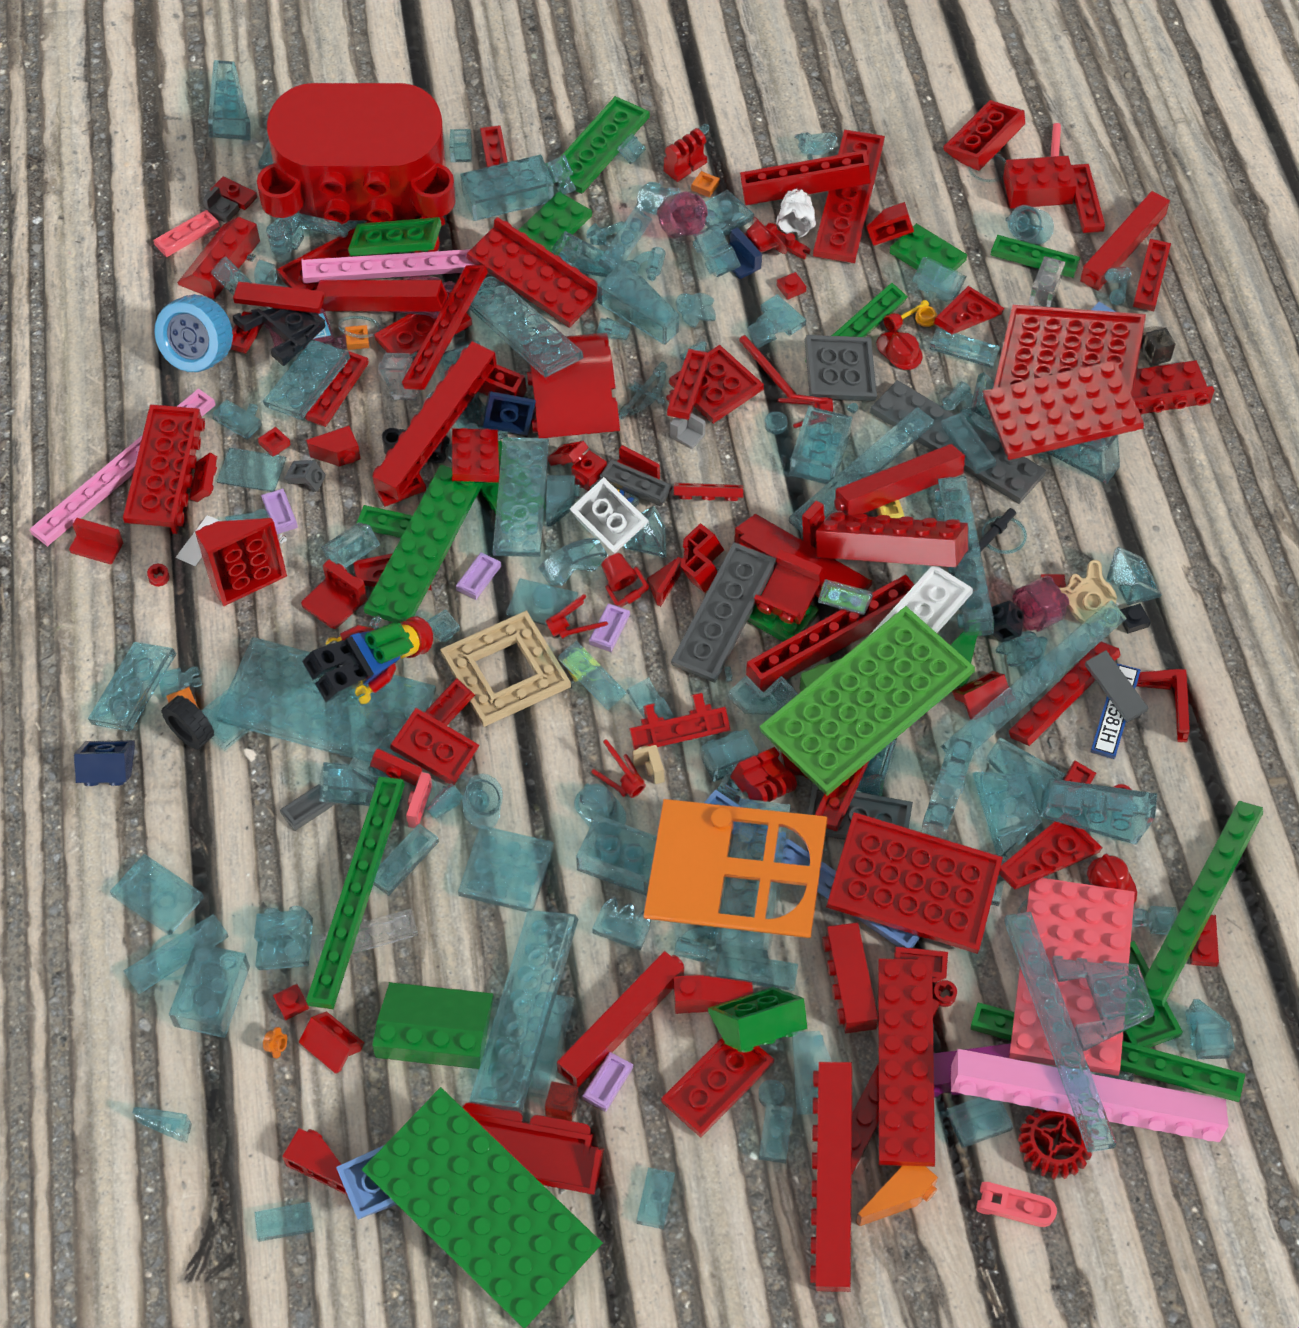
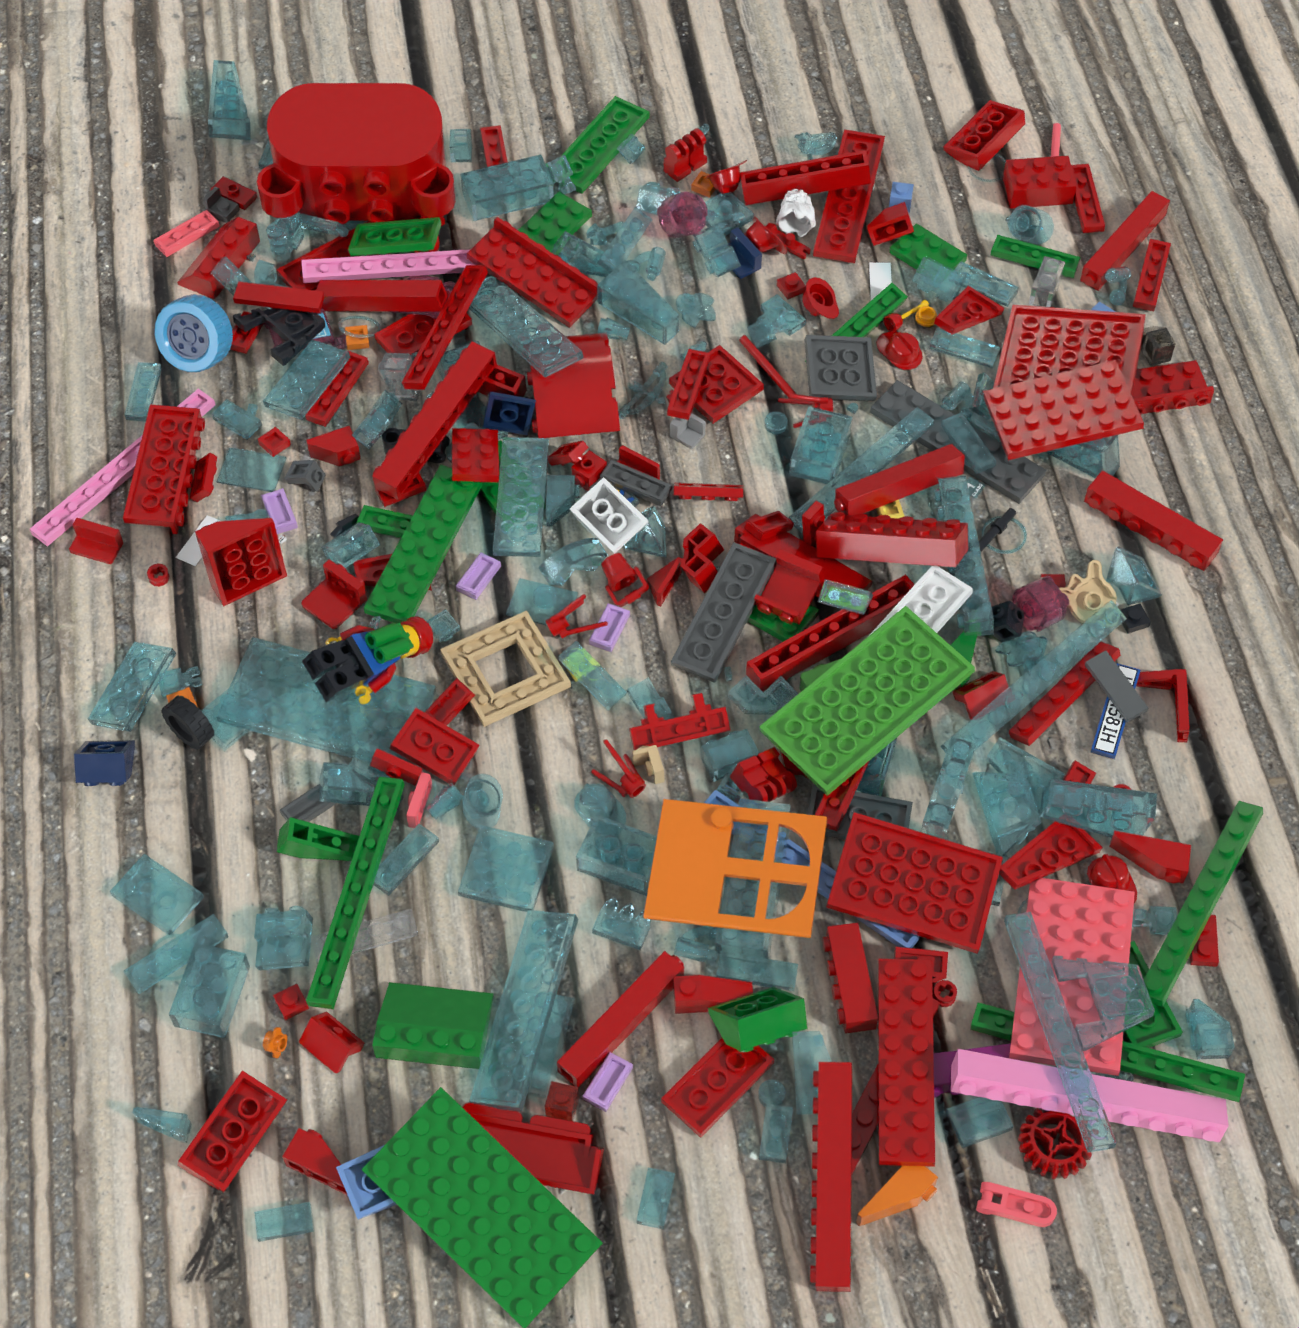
none -> clear light blue plate [124,362,162,422]
none -> red slope [178,1070,287,1192]
none -> green slope [276,817,359,861]
none -> black bar [330,514,359,540]
none -> clear light blue slope [352,390,403,450]
none -> red piece [705,160,747,194]
none -> red tile [744,511,794,541]
none -> red piece [802,277,839,319]
none -> white sticker [869,262,892,300]
none -> medium blue brick [889,182,914,214]
none -> clear light blue plate [950,261,1019,307]
none -> clear light blue sticker [960,477,986,498]
none -> red brick [1084,470,1223,571]
none -> red slope [1109,830,1191,884]

